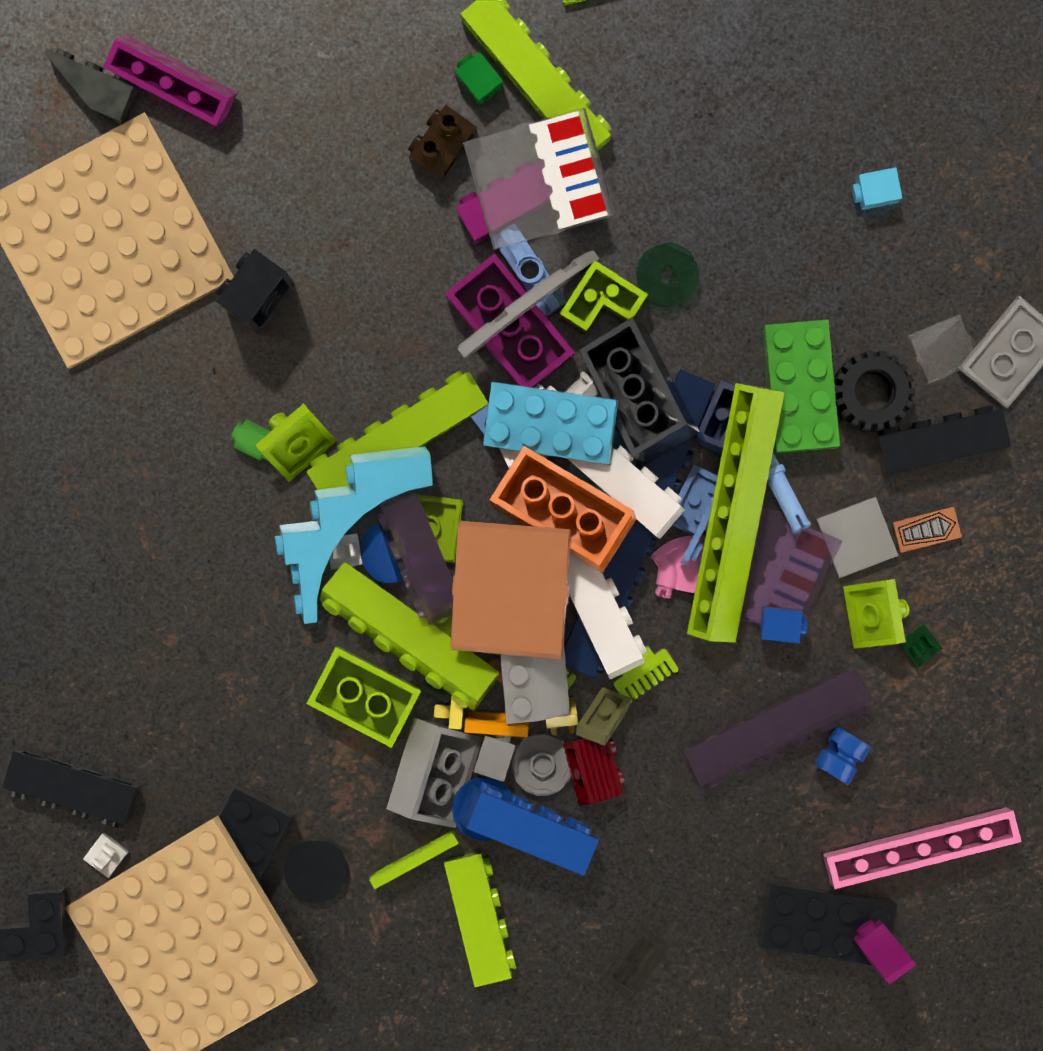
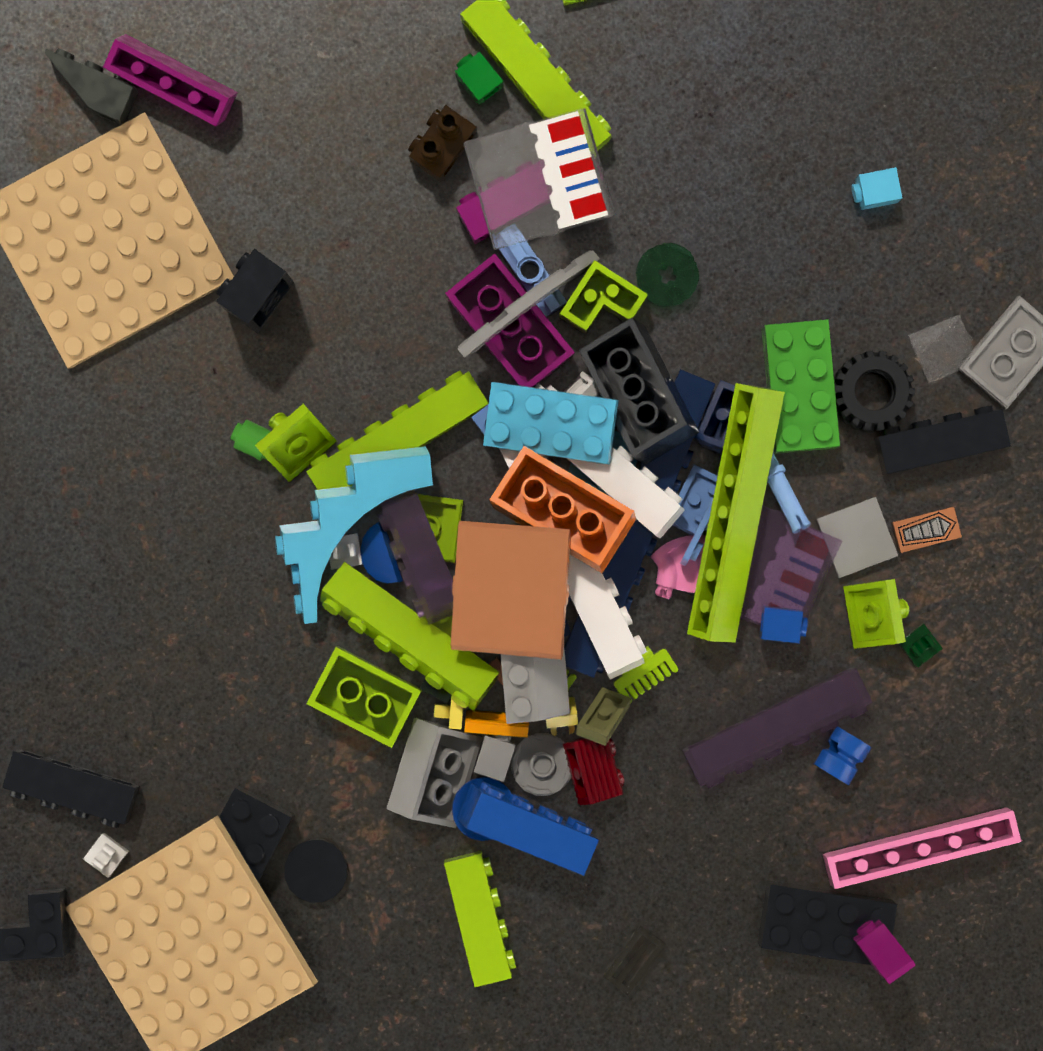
lime tile [369,831,459,890] -> none

